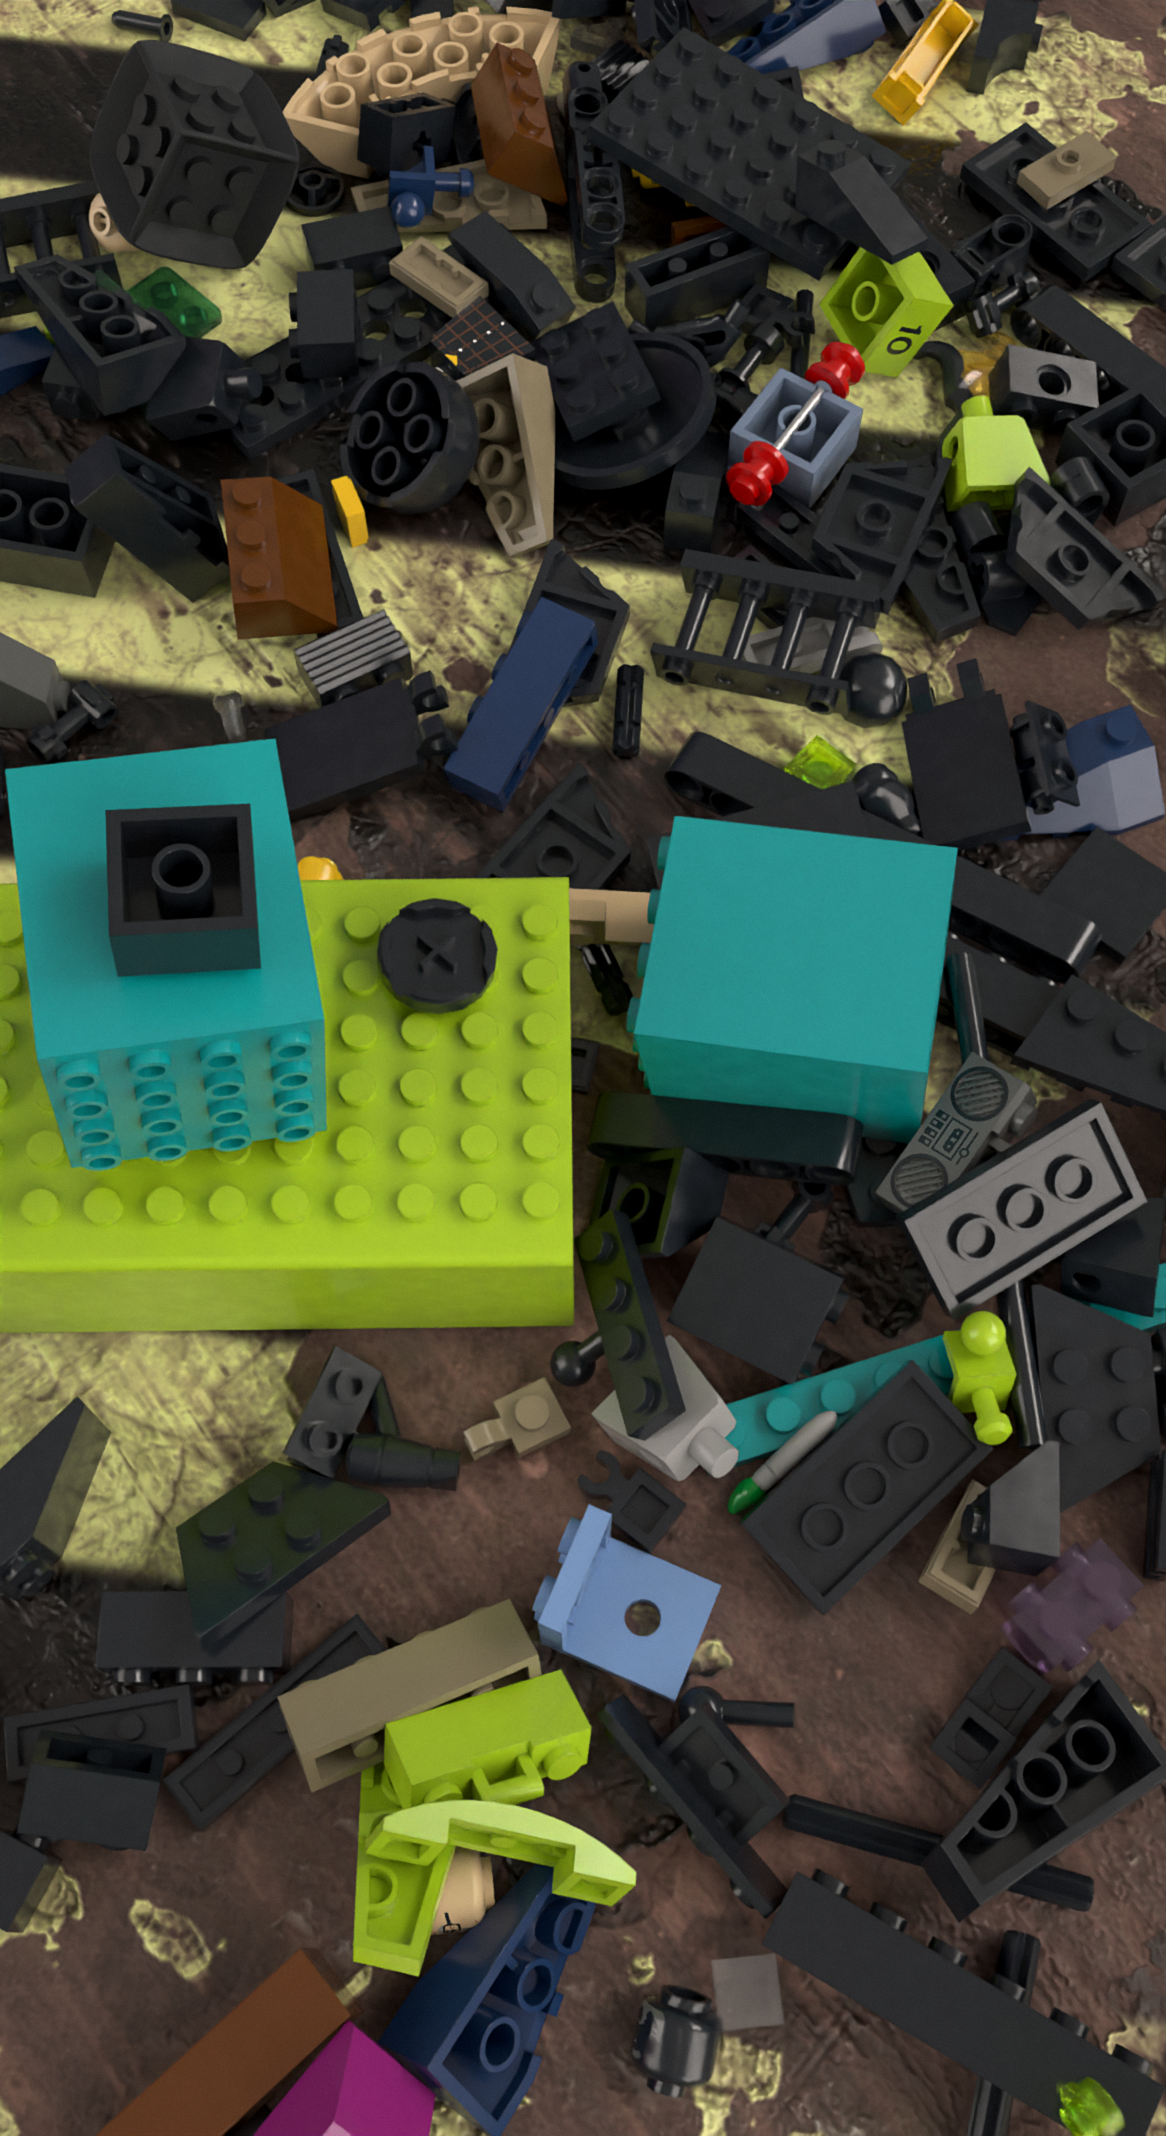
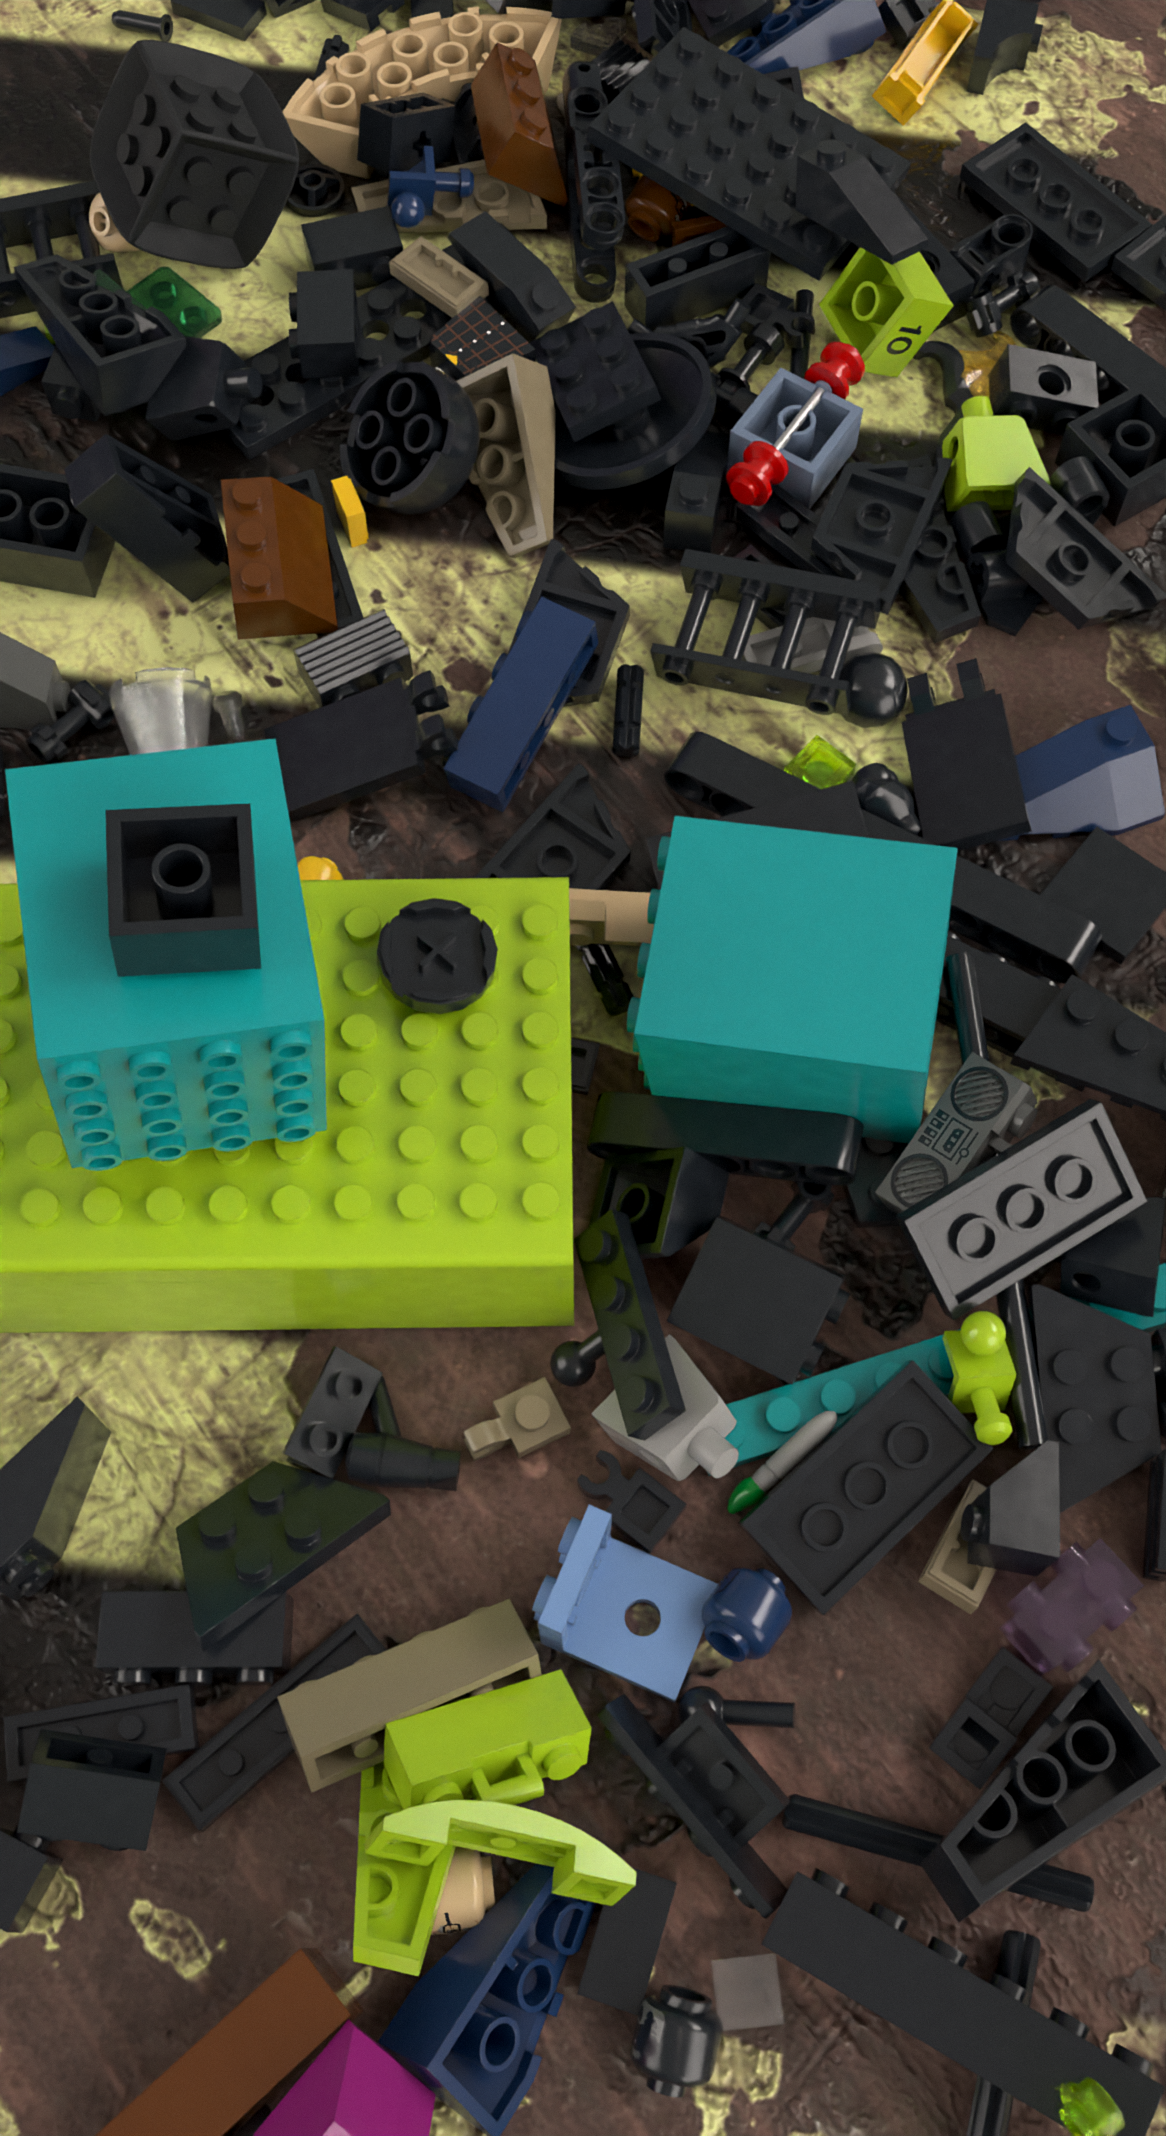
black hinge [1010,700,1081,815] -> none
dark tan plate [1017,131,1117,210] -> none
none -> clear cone [109,667,213,755]
none -> black tile [577,1867,677,2016]
none -> reddish brown head [625,175,691,242]
none -> dark blue head [702,1568,792,1662]

